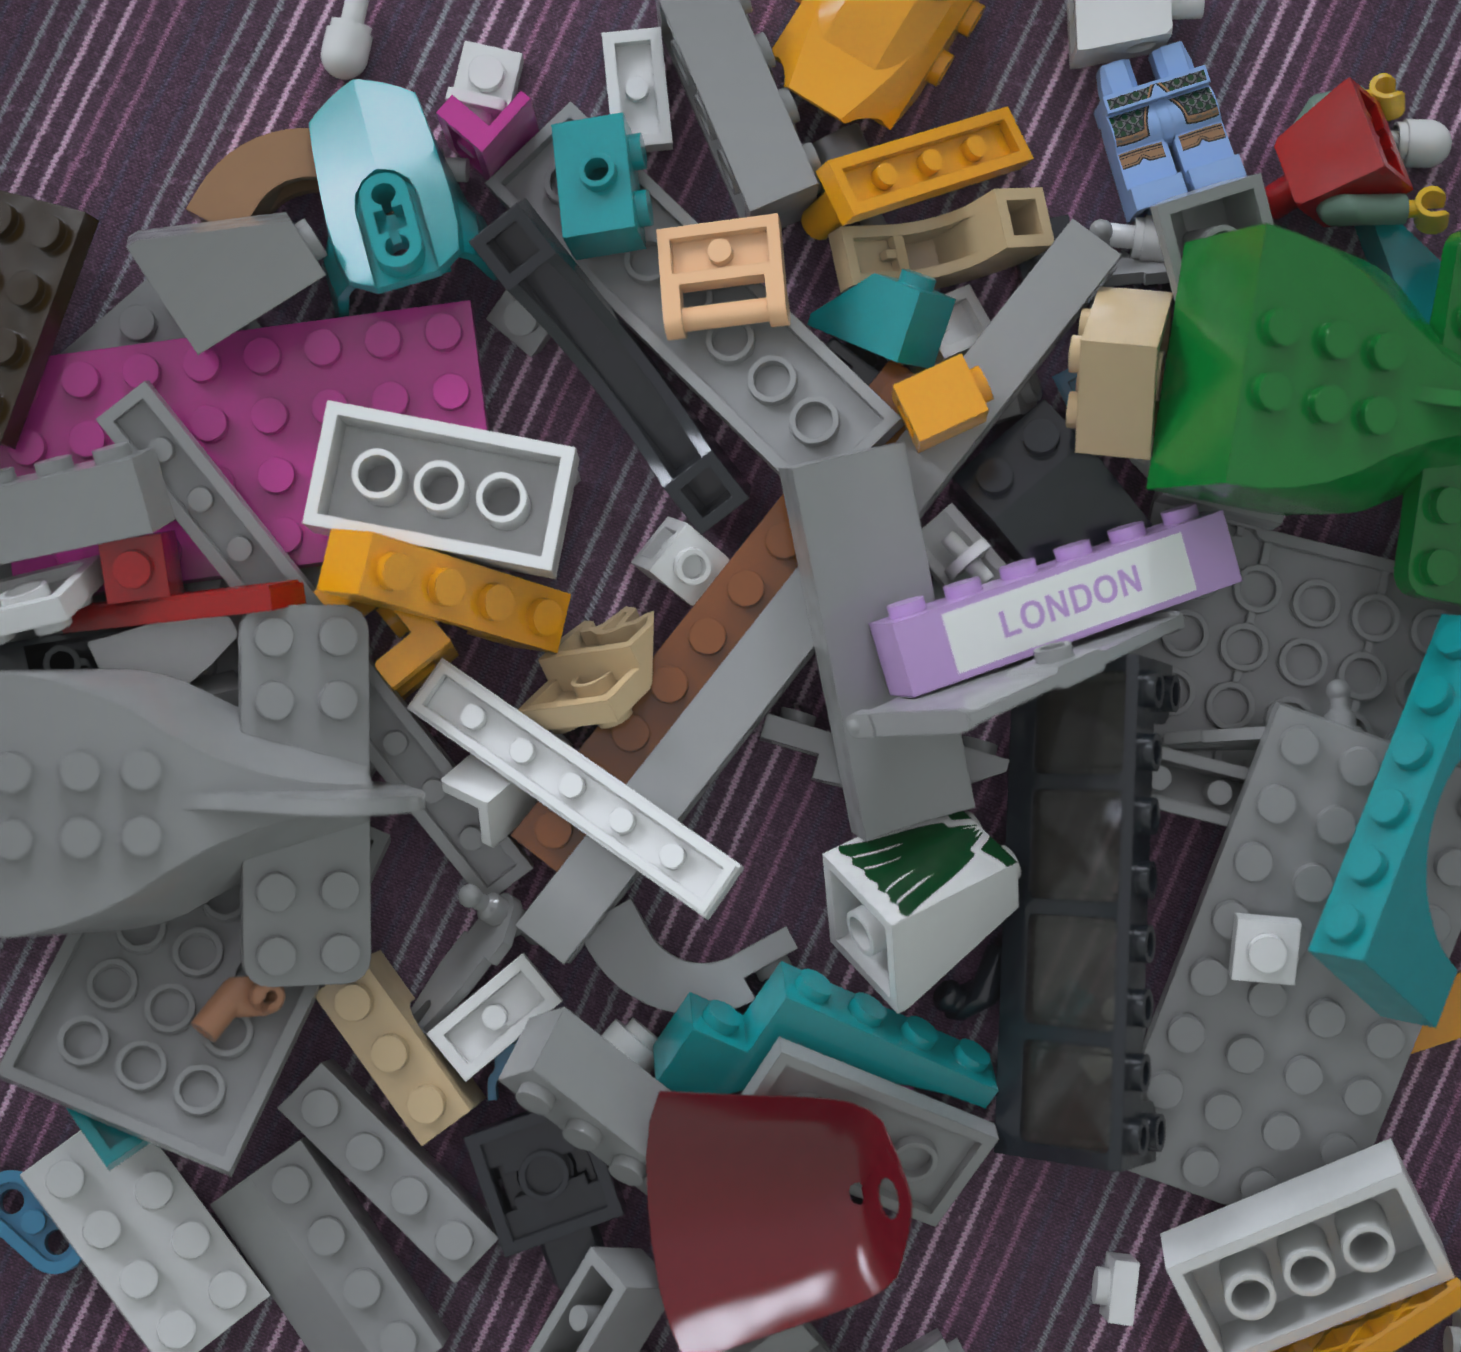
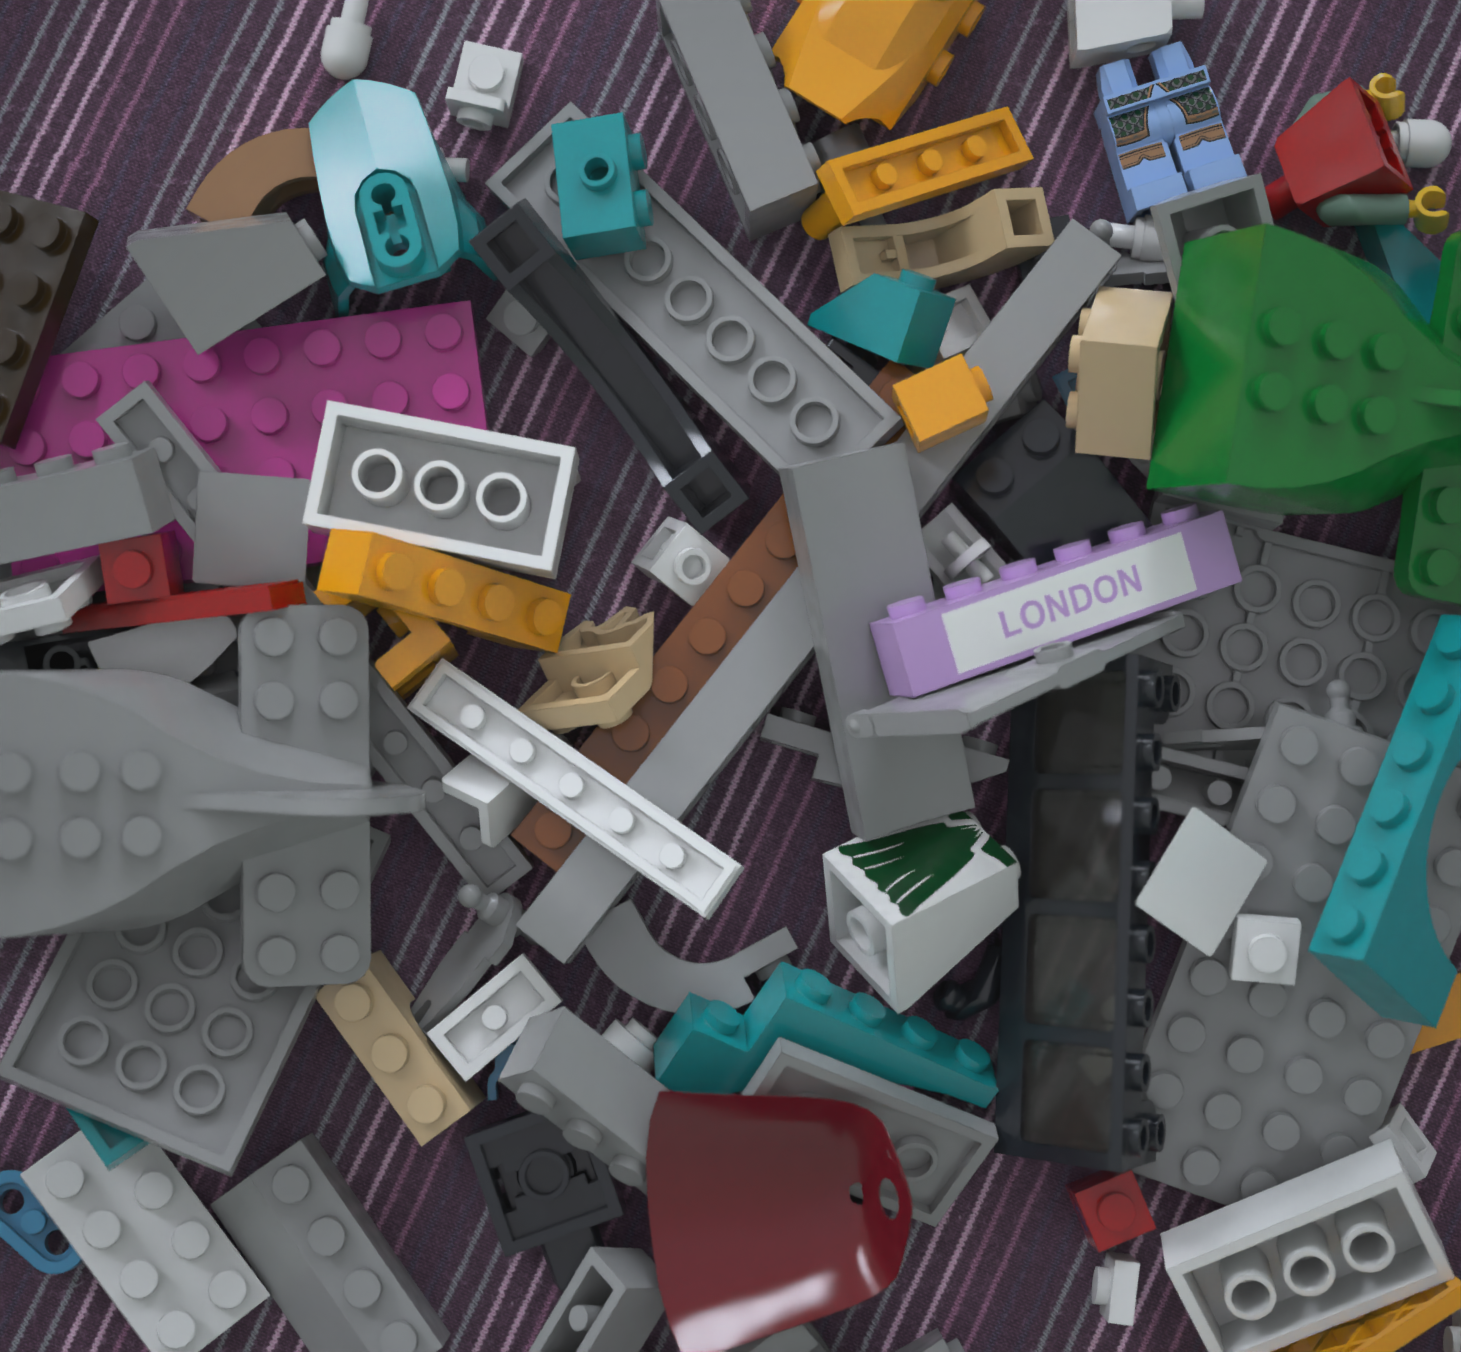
nougat arm [190,976,286,1042] -> none
light grey brick [278,1058,498,1284] -> none
dark pink panel [436,91,539,180] -> none
white plate [602,27,673,152] -> none
light nougat plate [656,213,791,341] -> none
none -> light grey sticker [192,471,311,588]
none -> red brick [1065,1169,1157,1252]
none -> white sticker [1136,807,1267,956]
none -> white plate [1369,1102,1437,1184]

